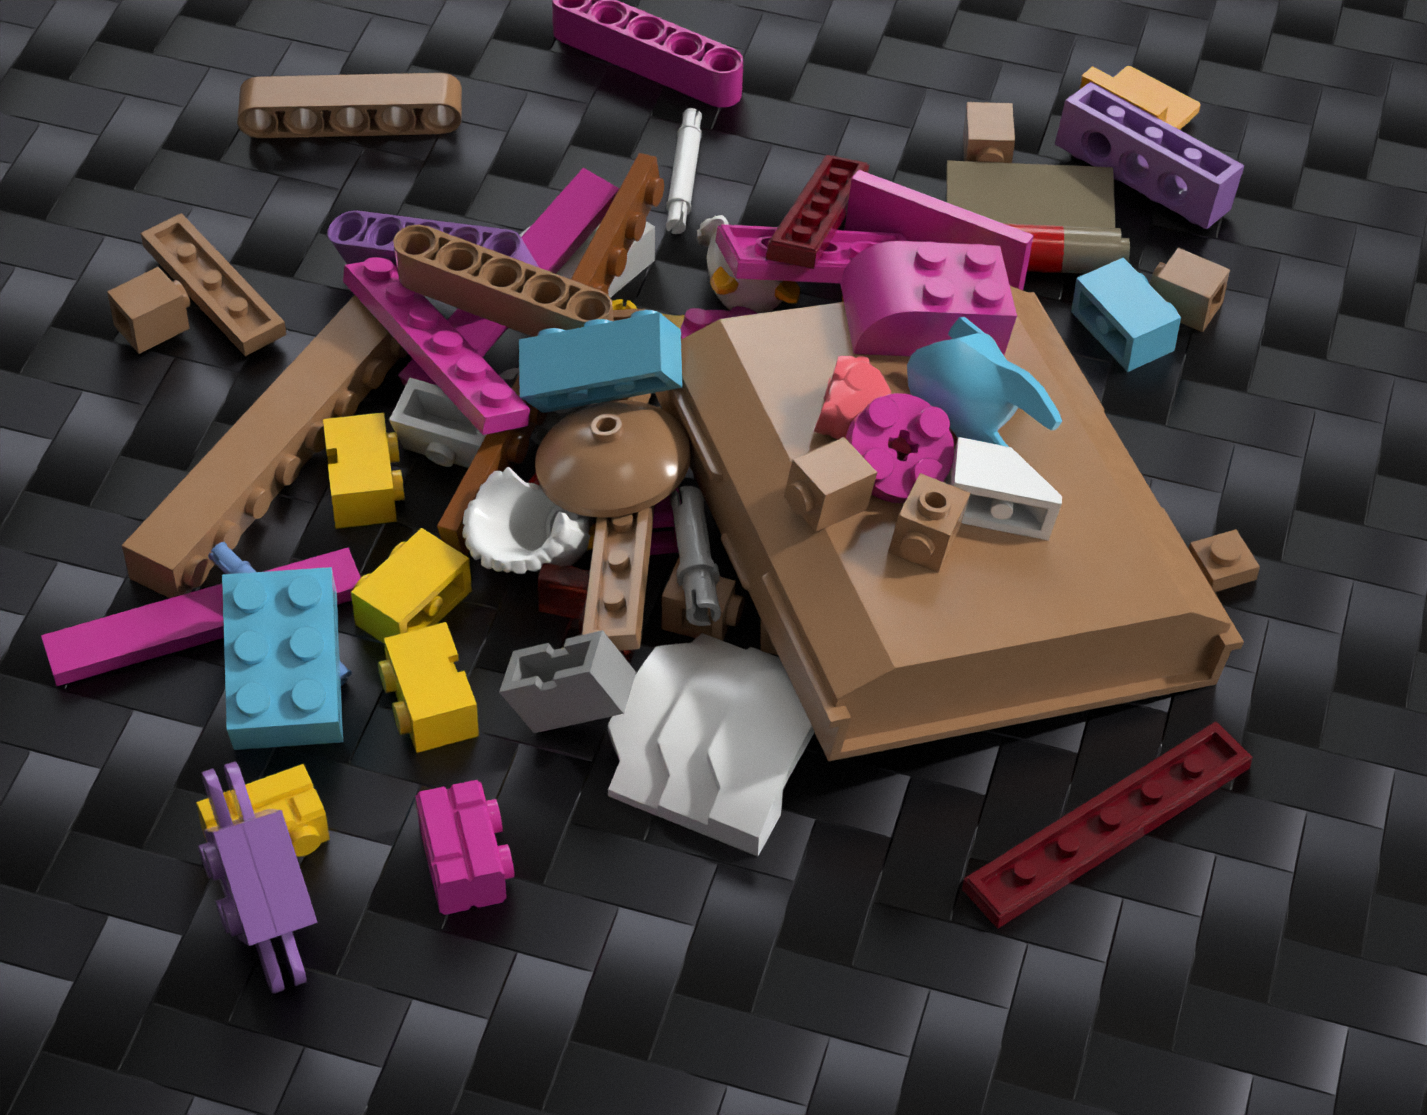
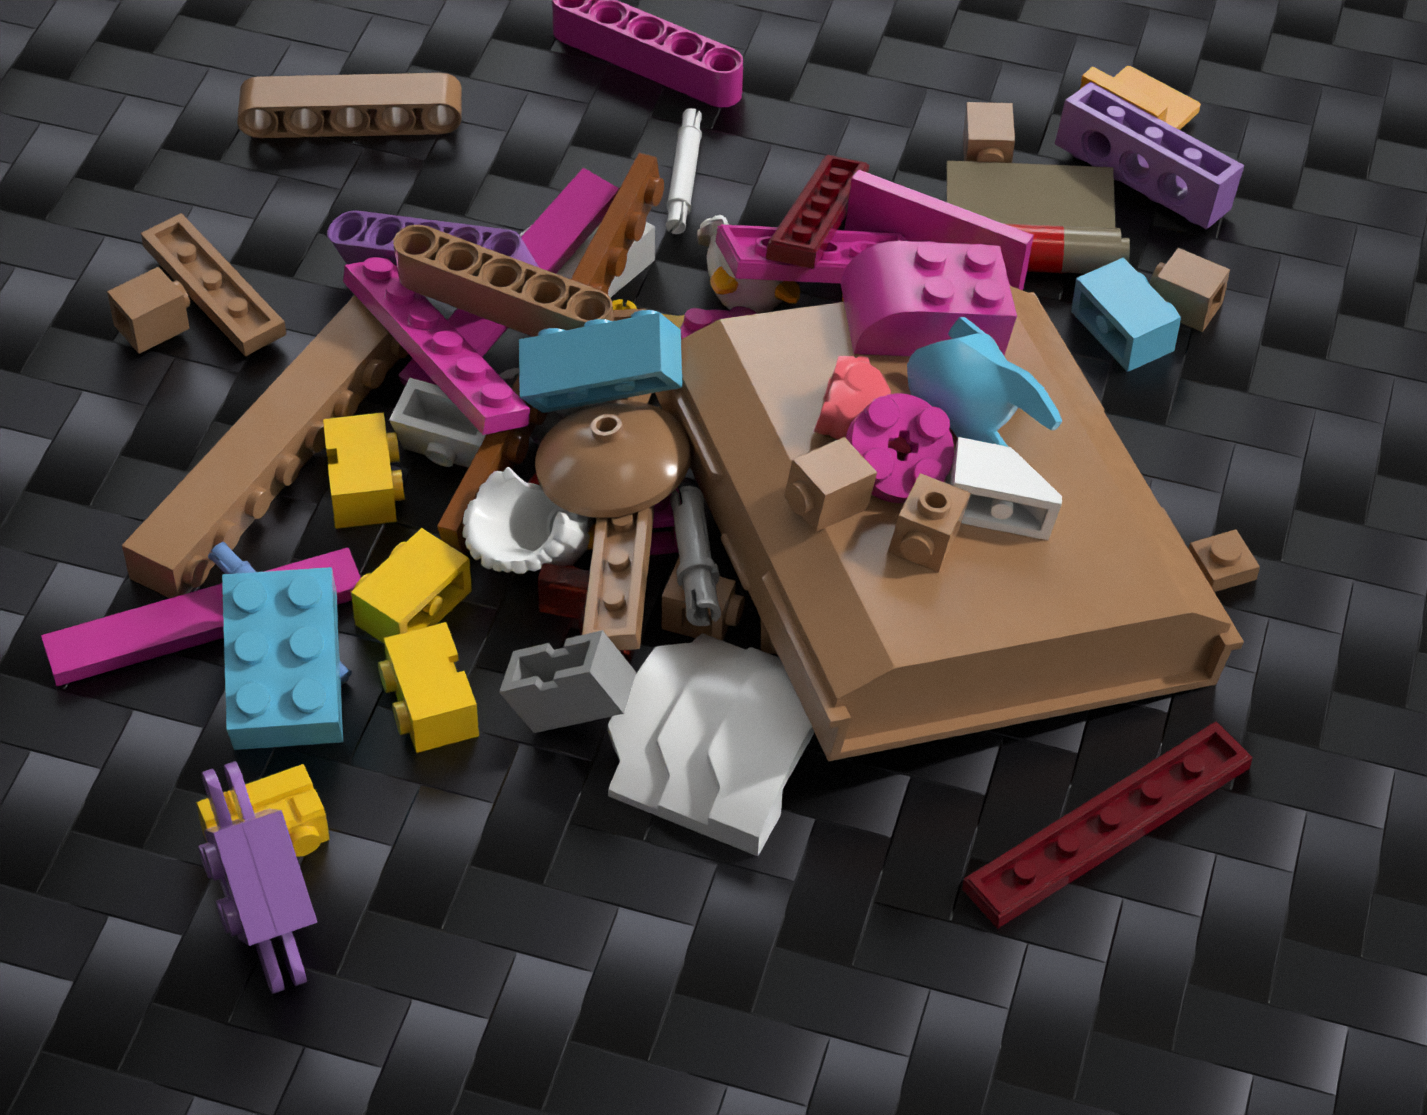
dark pink brick [415,780,514,915] -> none

